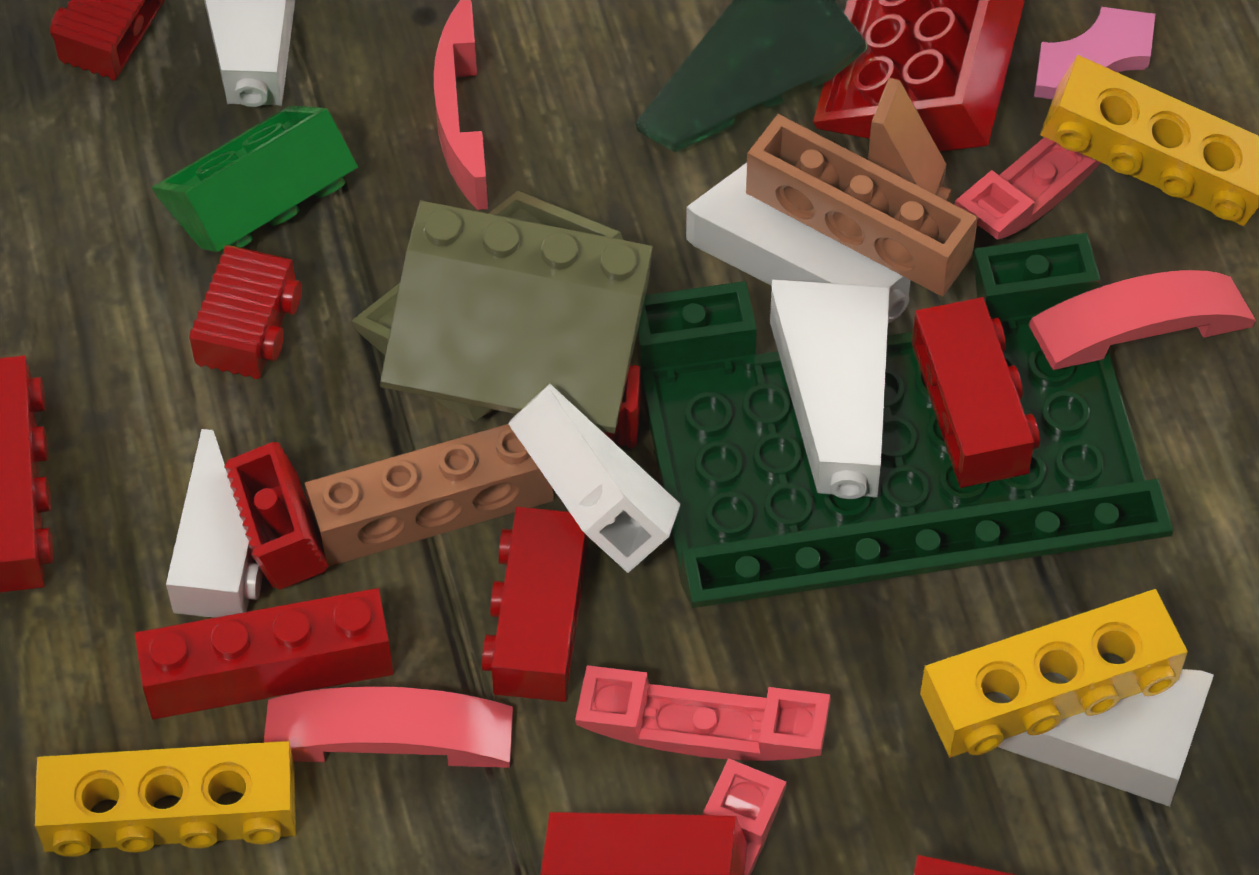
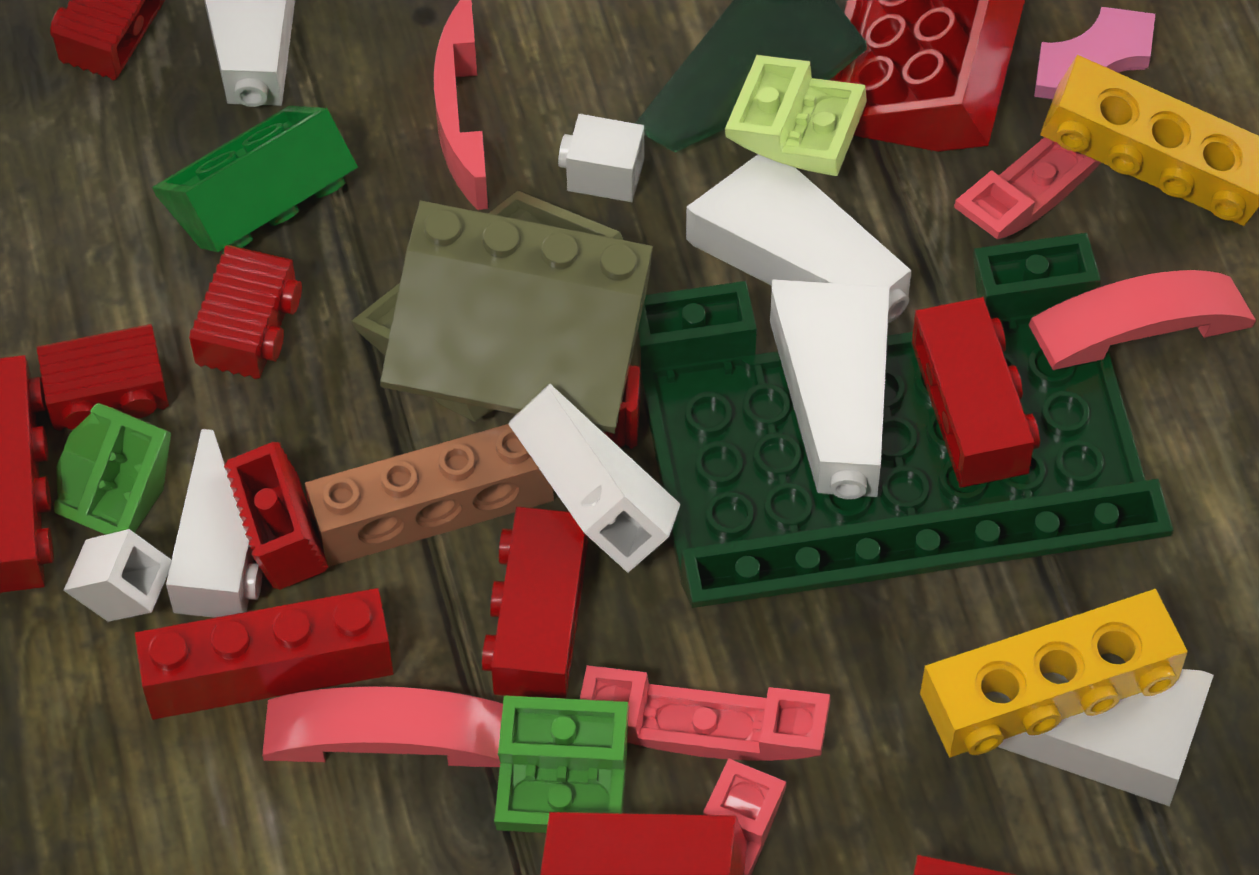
yellow brick [35,741,296,857] -> none
nougat brick [746,114,978,297] -> none
nougat slope [868,78,952,202] -> none
none -> red brick [36,324,169,431]
none -> bright green slope [54,403,171,535]
none -> white brick [63,529,171,622]
none -> bright green slope [494,696,629,833]
none -> white brick [558,114,644,202]
none -> yellowish green slope [725,55,867,176]

